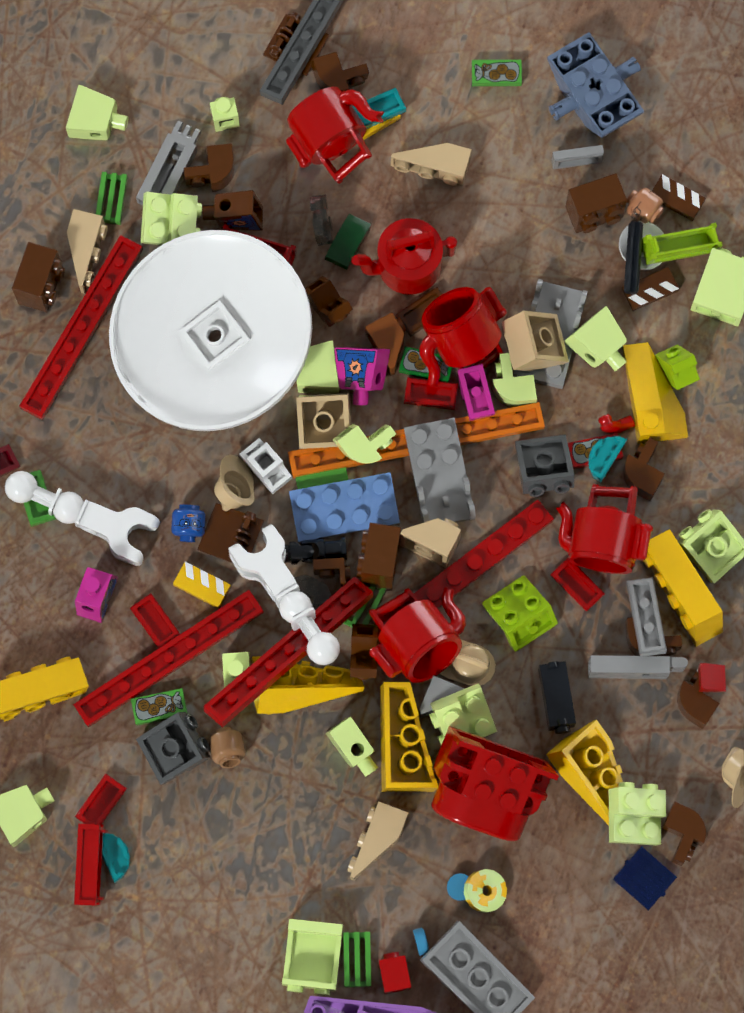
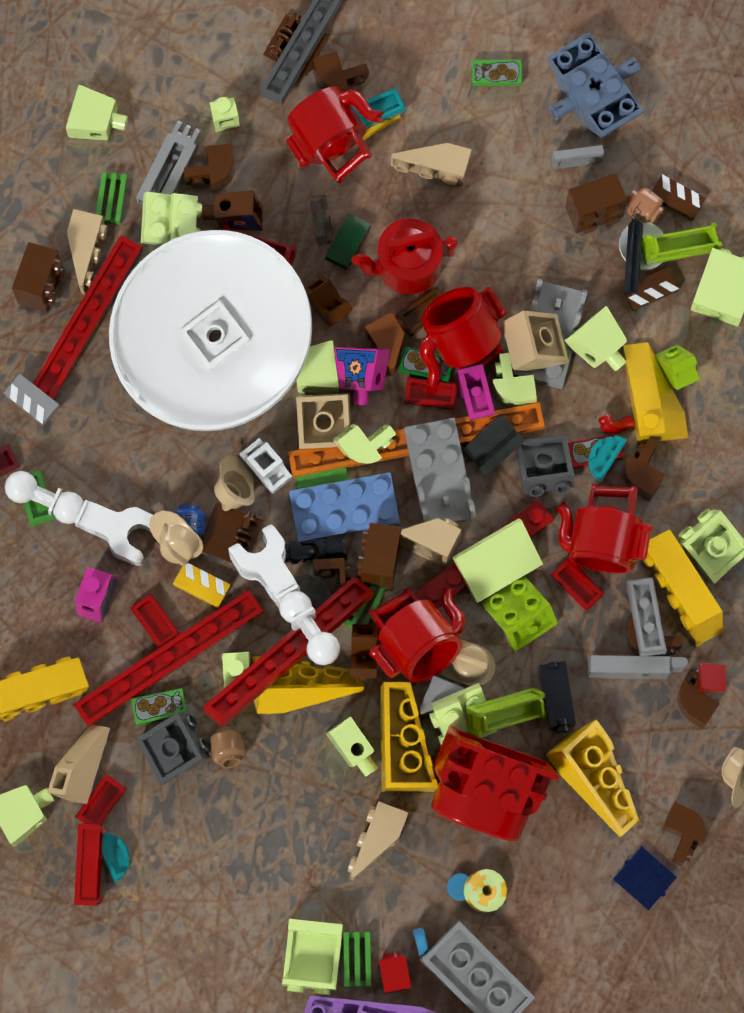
yellowish green plate [609,782,666,846] -> none
none -> light grey tile [3,374,60,426]
none -> tan slope [47,725,110,804]
none -> tan piece [149,510,203,566]
none -> yellowish green tile [452,518,543,603]
none -> pearl dark grey panel [463,415,524,476]
none -> lime container [466,687,547,738]

